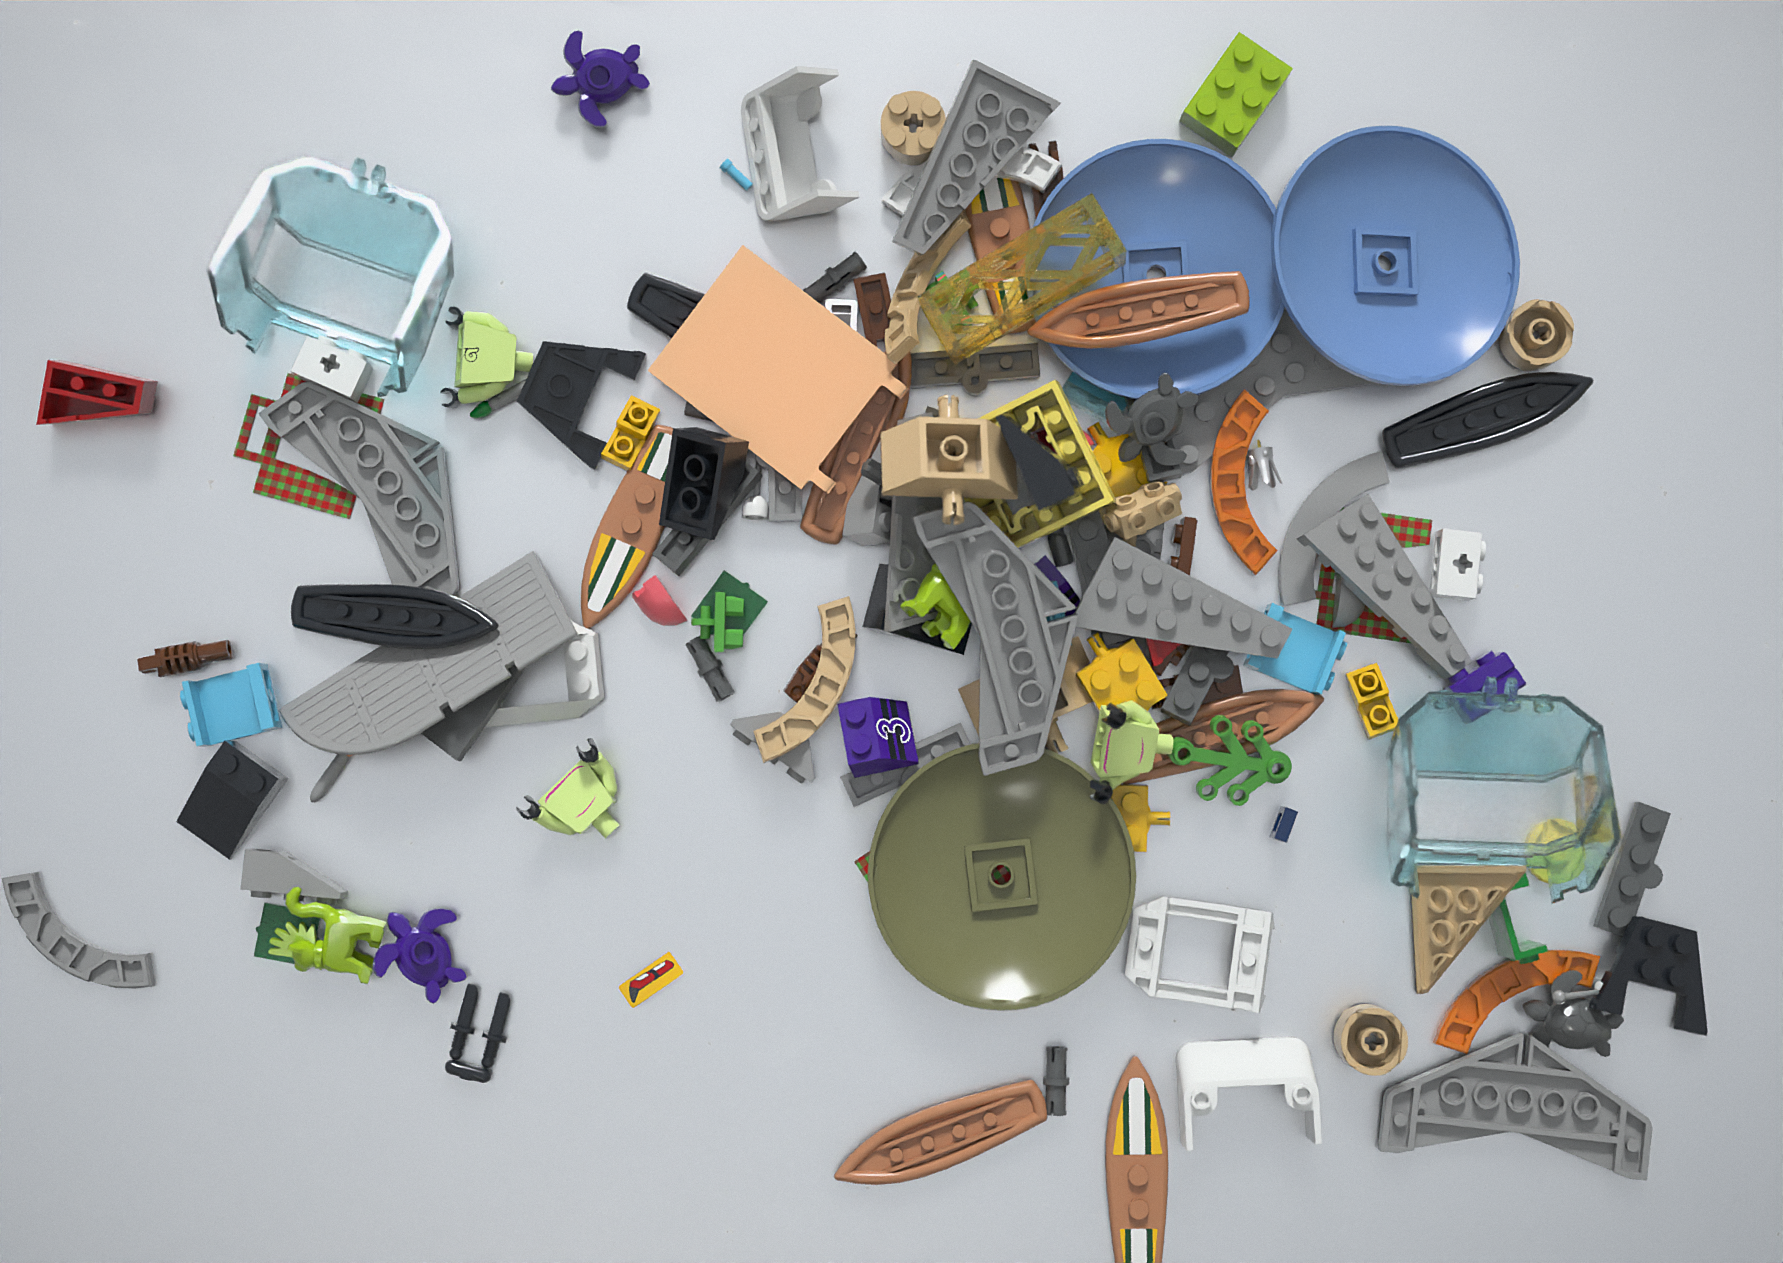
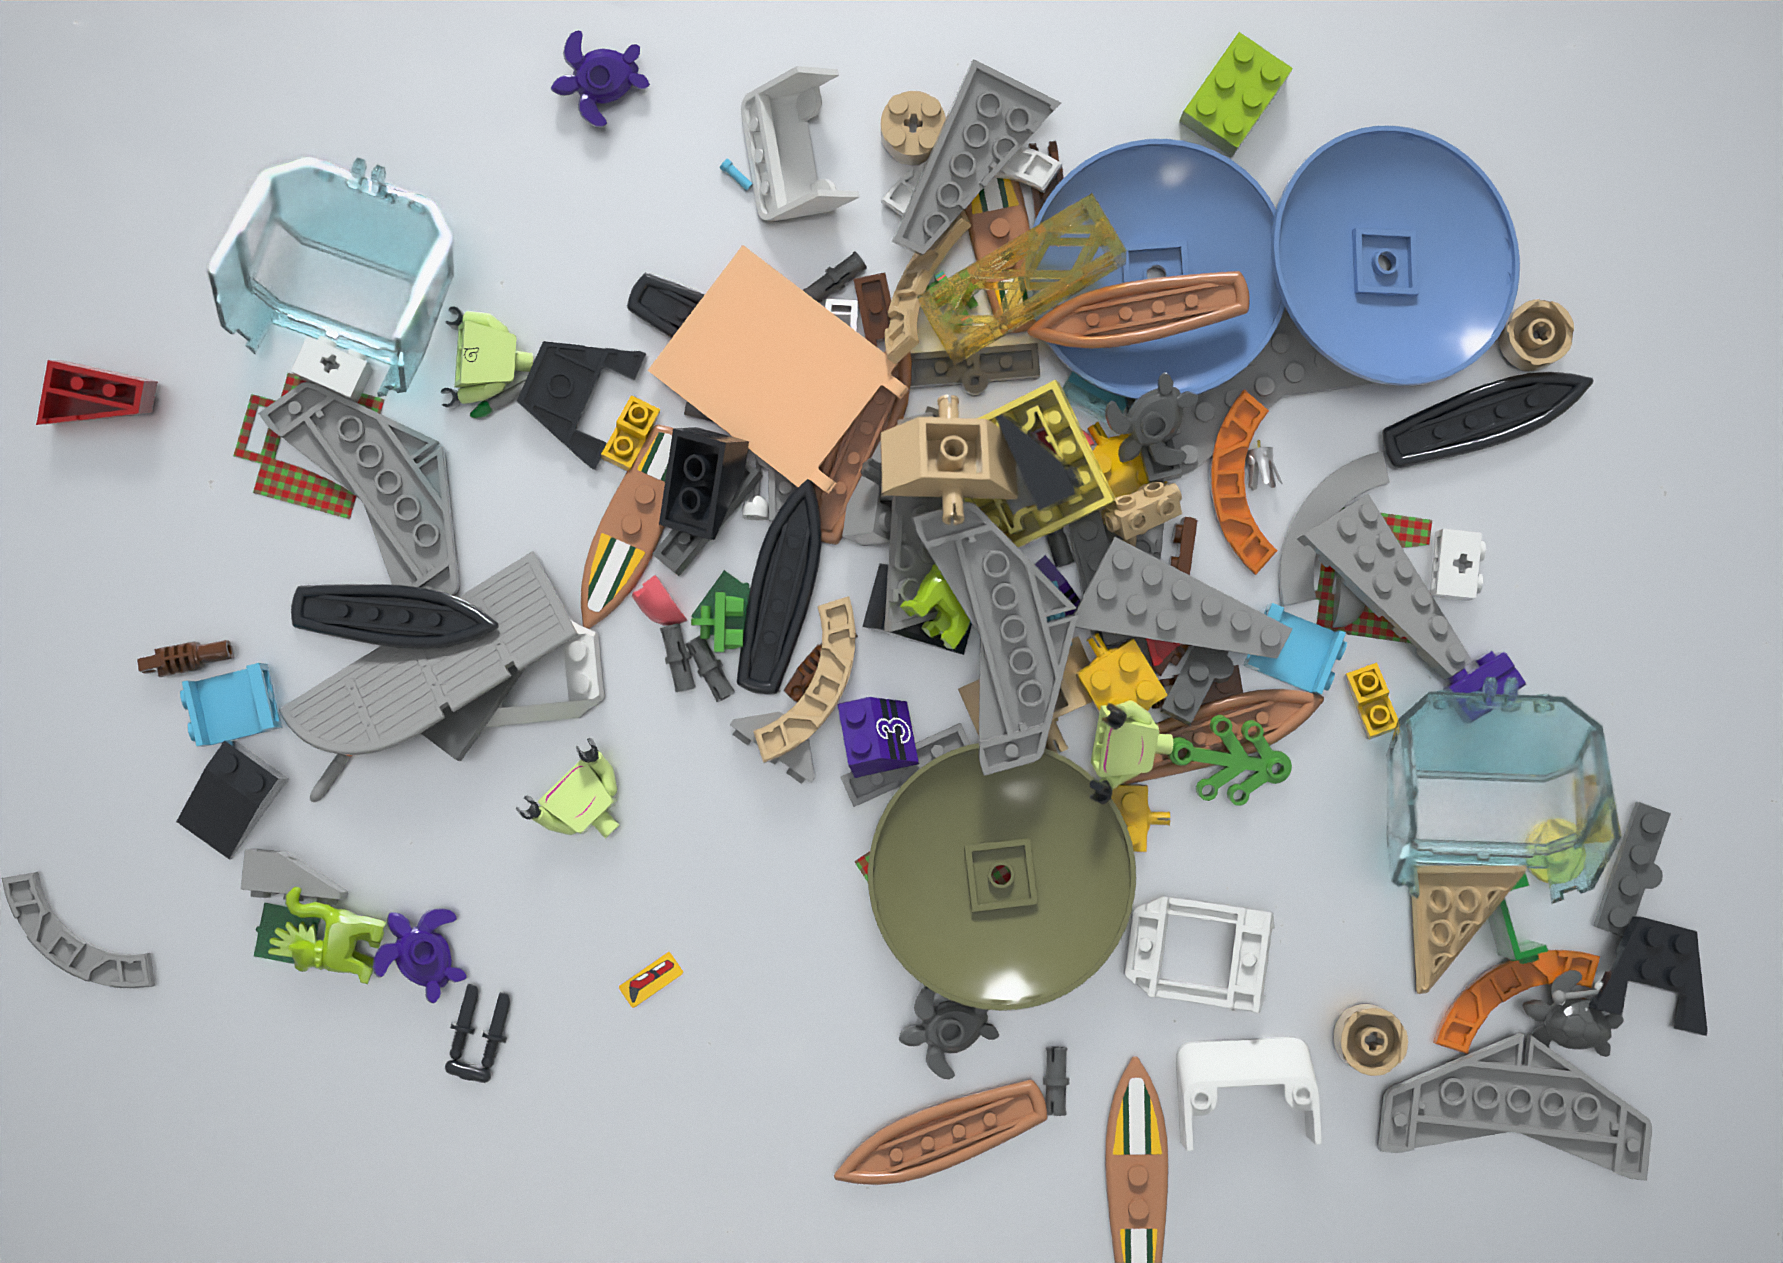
dark blue tile [1269,806,1298,843] -> none
none -> dark grey pin [660,624,696,692]
none -> black piece [736,479,822,695]
none -> dark grey animal [899,987,999,1079]

